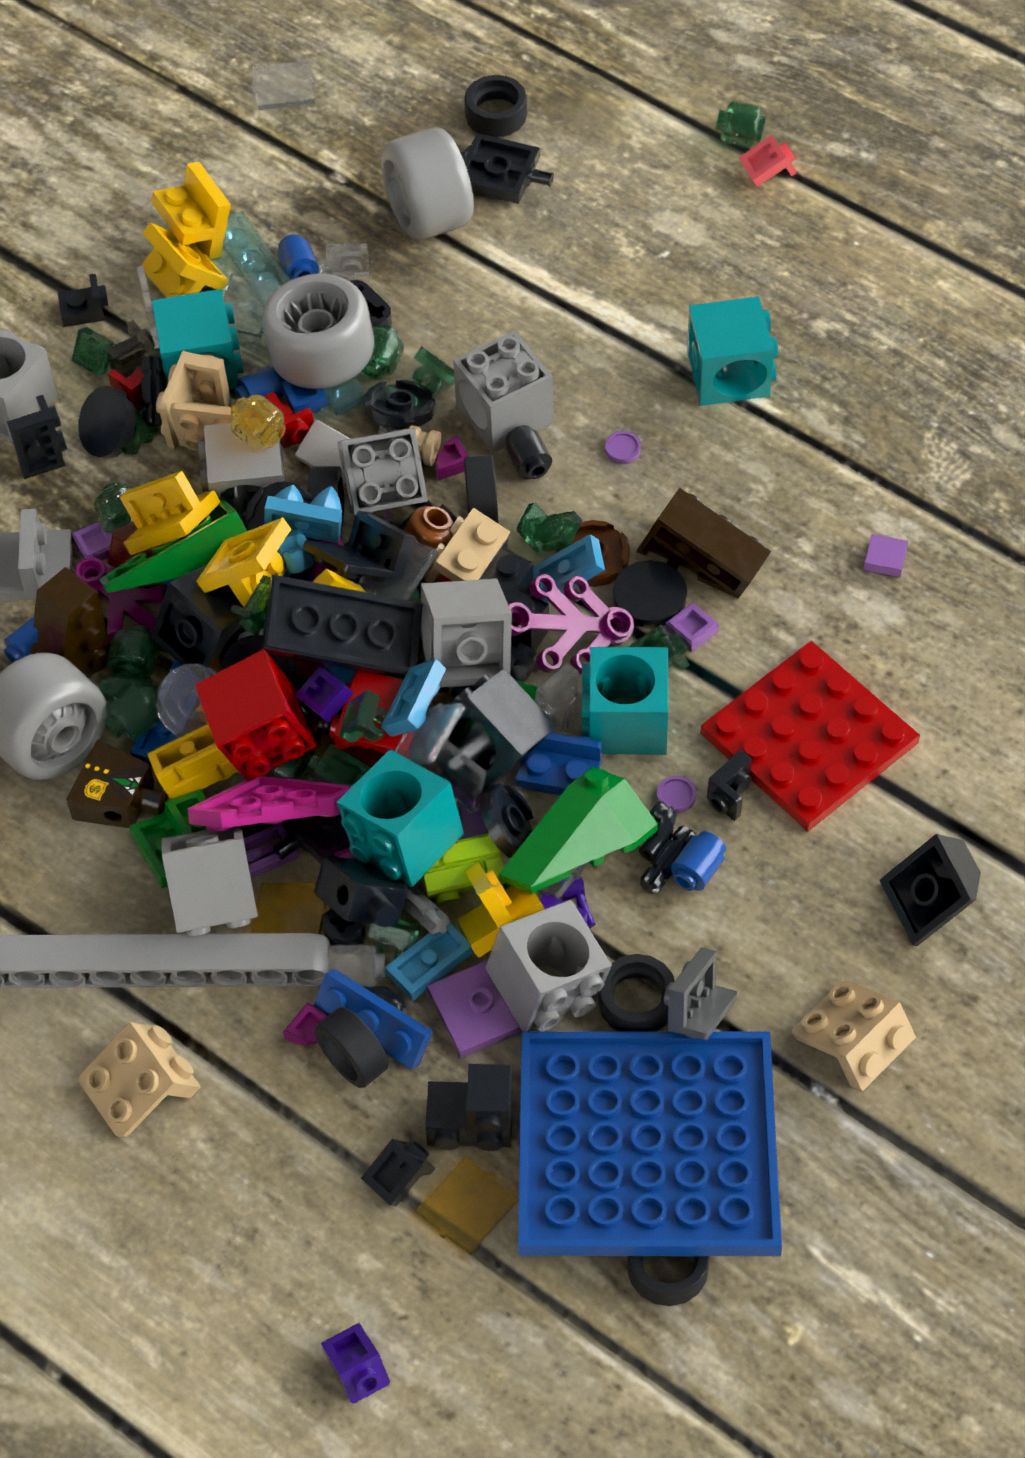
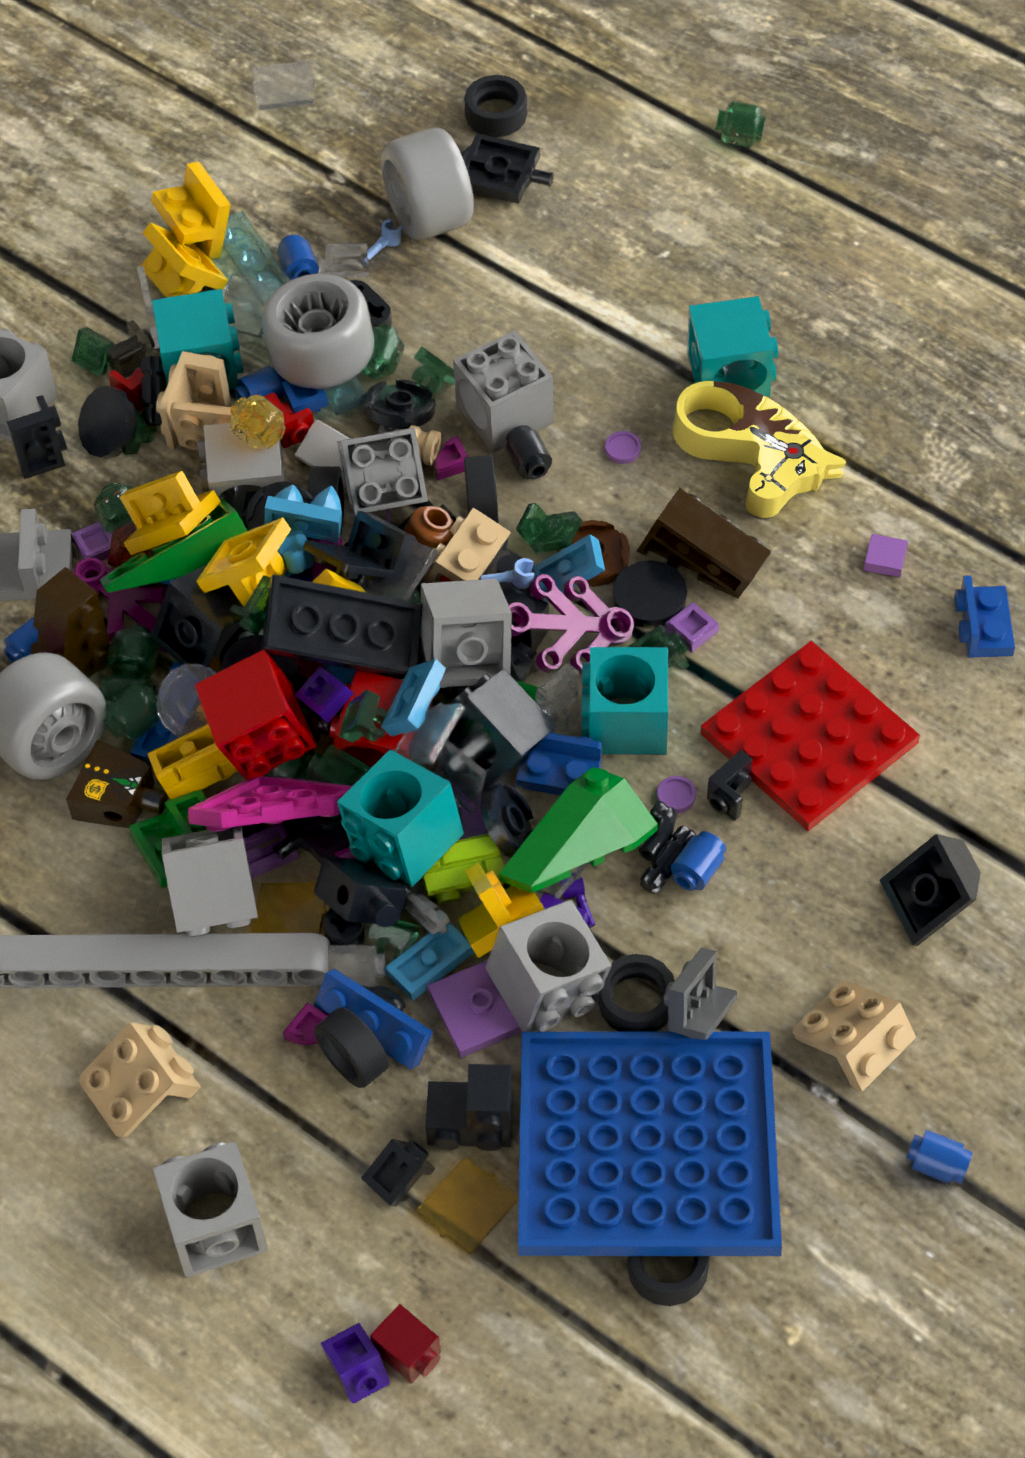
black bracket [58,273,109,327] -> none
coral bracket [738,135,797,187] -> none
none -> light grey brick [153,1141,268,1278]
none -> light blue hand [362,219,402,261]
none -> dark red brick [370,1304,441,1384]
none -> light blue hand [481,558,535,589]
none -> light yellow animal [673,381,846,518]
none -> blue brick [906,1129,973,1184]
none -> blue bracket [954,575,1015,658]

